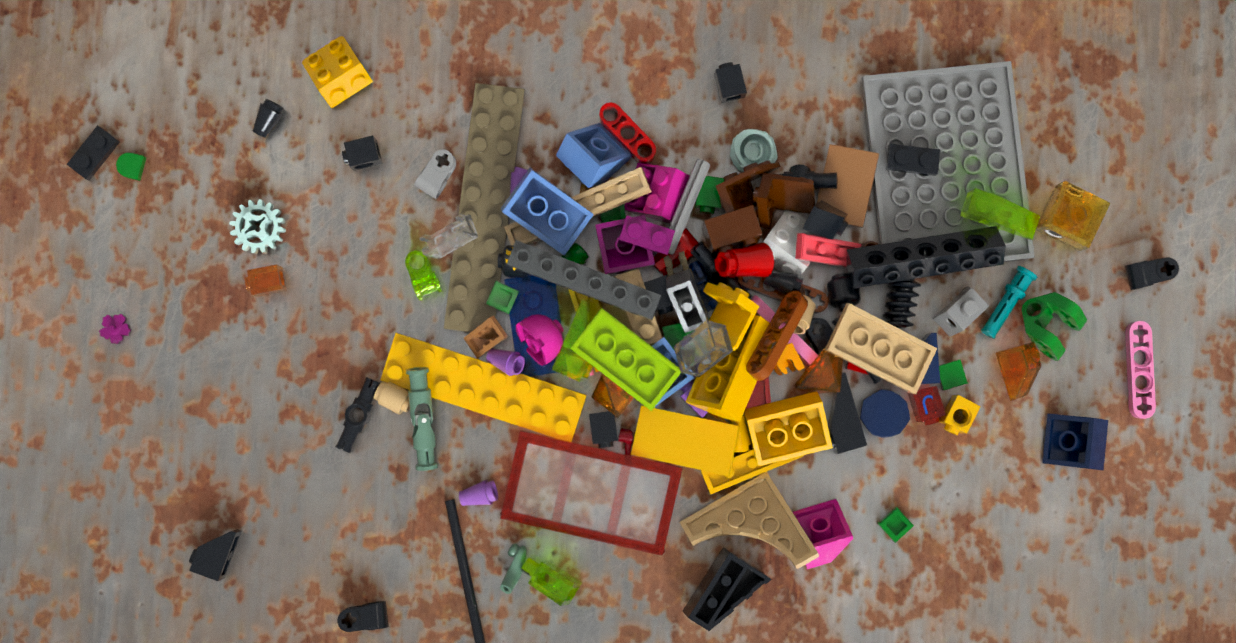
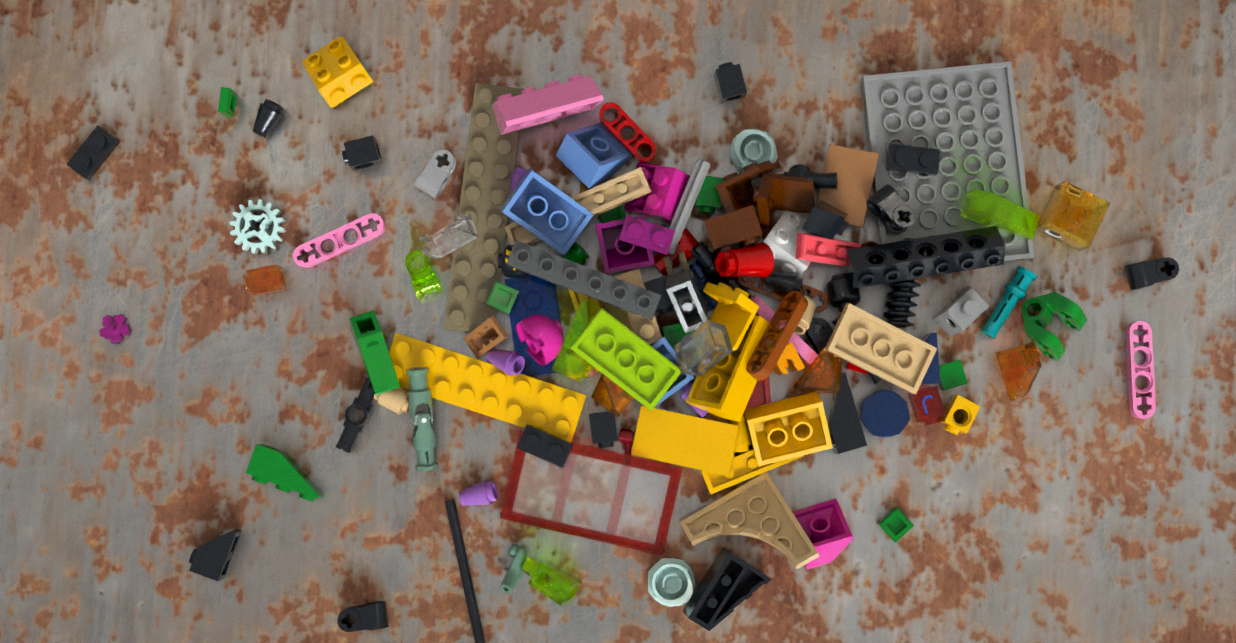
green tile [116,153,147,181] -> none
dark blue slope [1042,413,1108,471] -> none
none -> green tile [218,87,237,118]
none -> green slope [246,444,323,501]
none -> bright pink beam [293,213,386,268]
none -> green slope [349,310,400,396]
none -> bright pink slope [492,74,604,135]
none -> black plate [516,424,573,468]
none -> light aqua hat [648,558,696,607]
none -> black piece [866,185,915,235]

